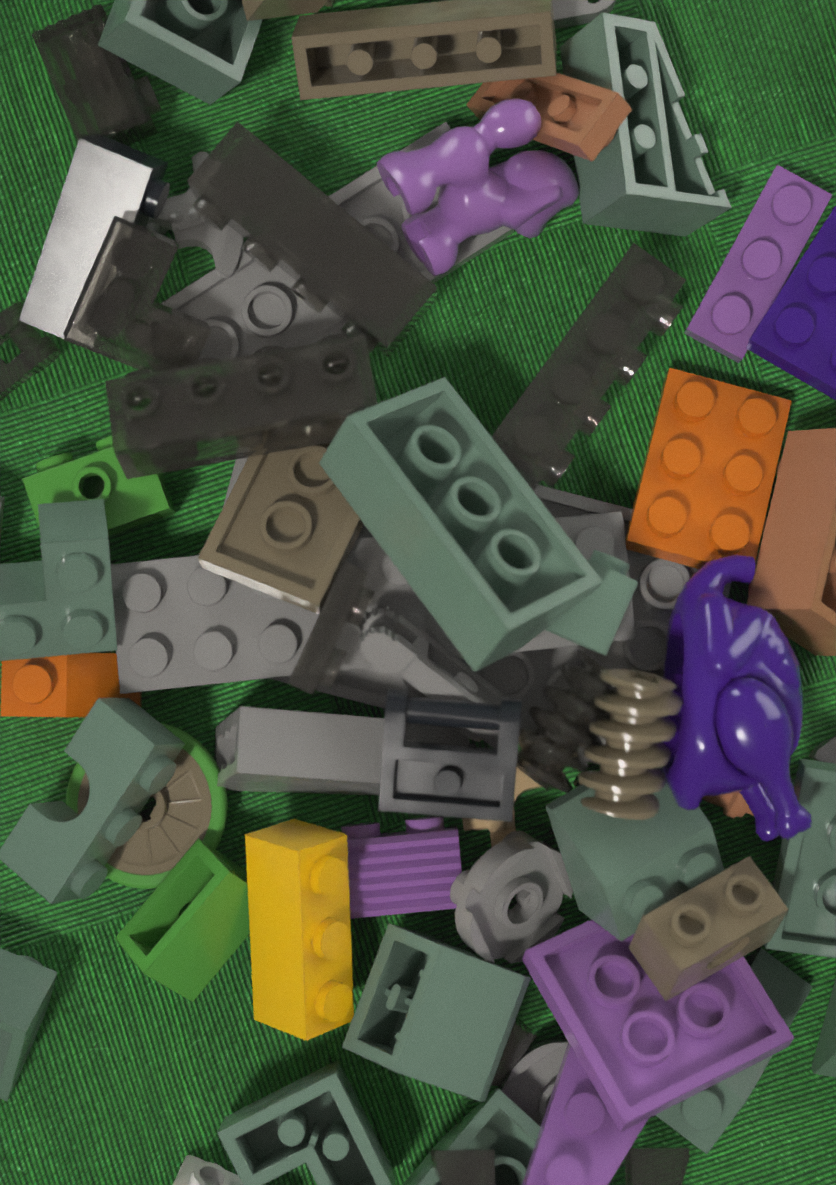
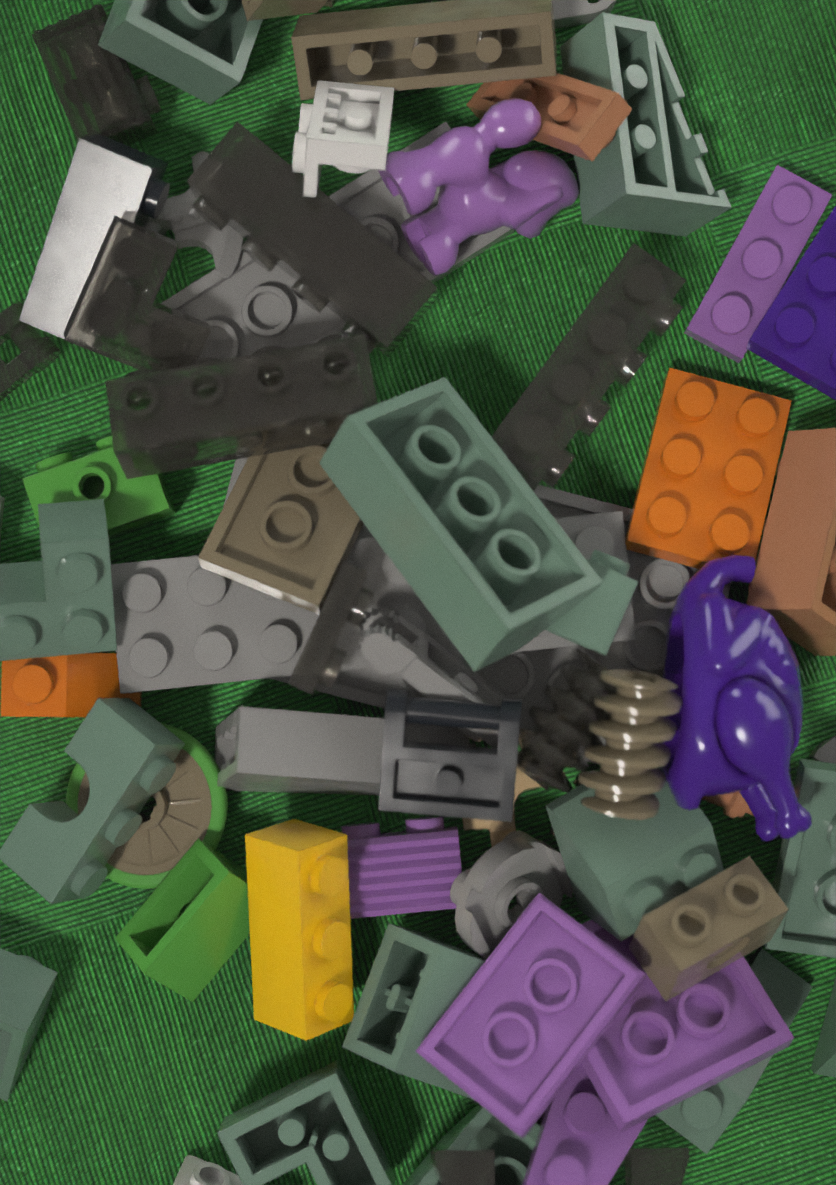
none -> white bracket [292,80,394,198]
none -> medium lavender tile [416,893,646,1139]

